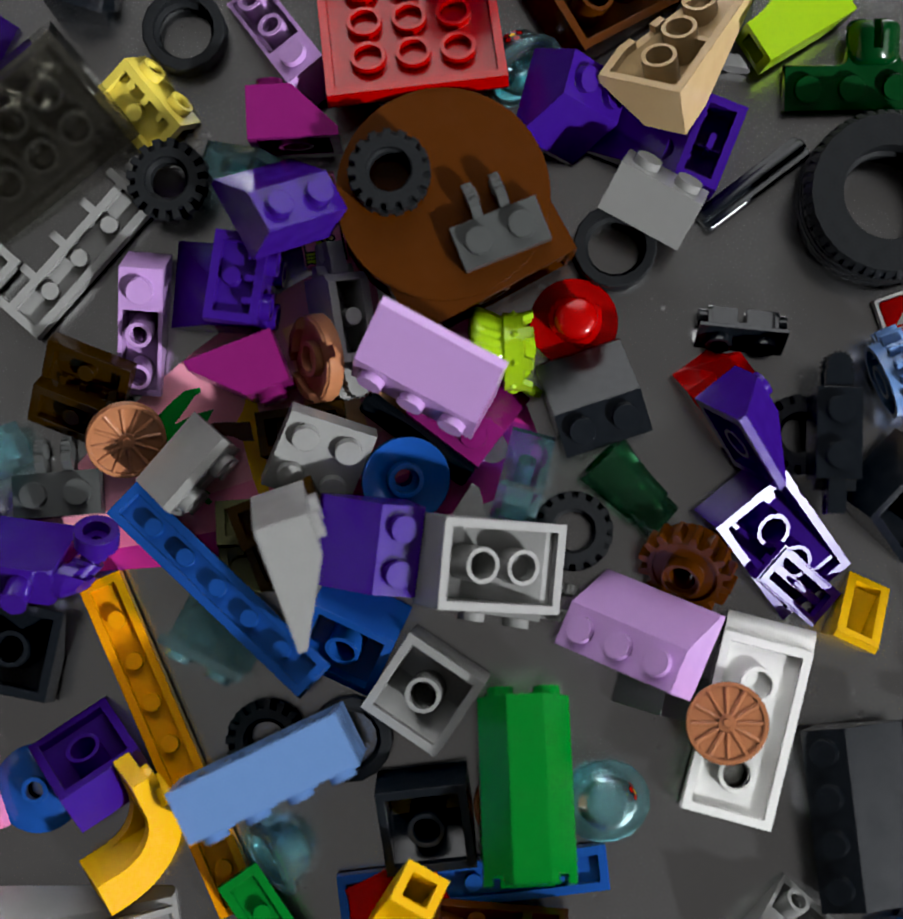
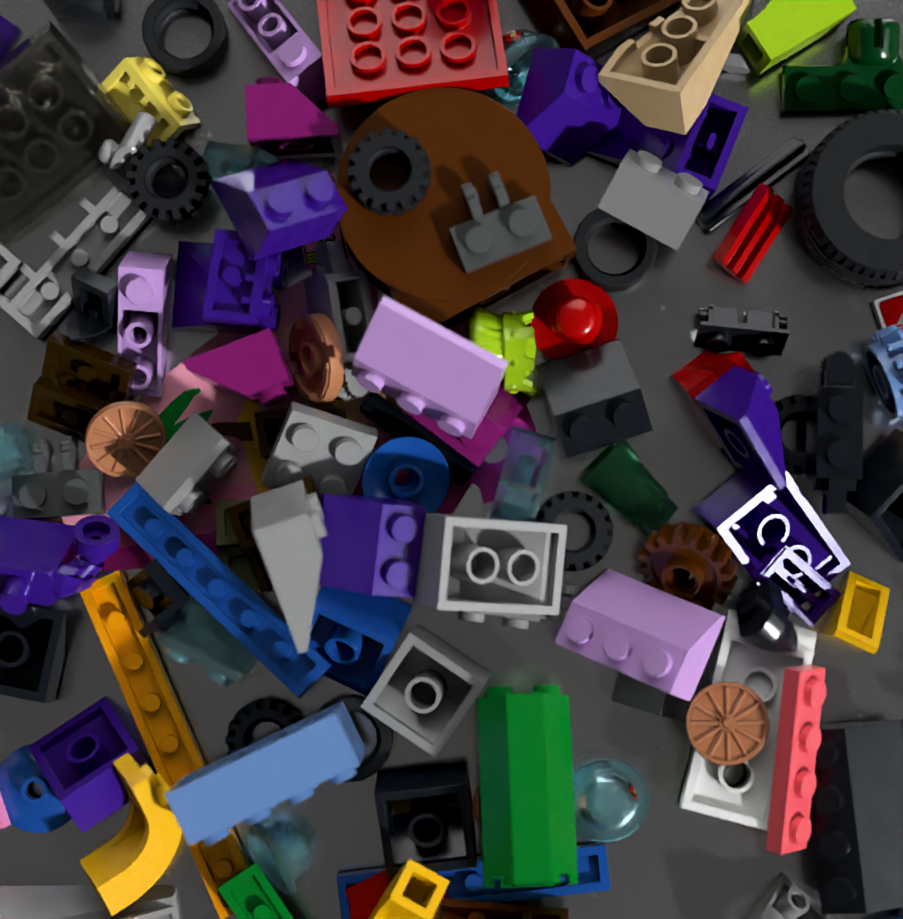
none -> black plate [67,266,118,341]
none -> light grey arm [98,111,157,169]
none -> black bracket [126,558,190,638]
none -> red tile [712,183,793,283]
none -> black plate [736,578,798,653]
none -> coral plate [765,664,826,855]

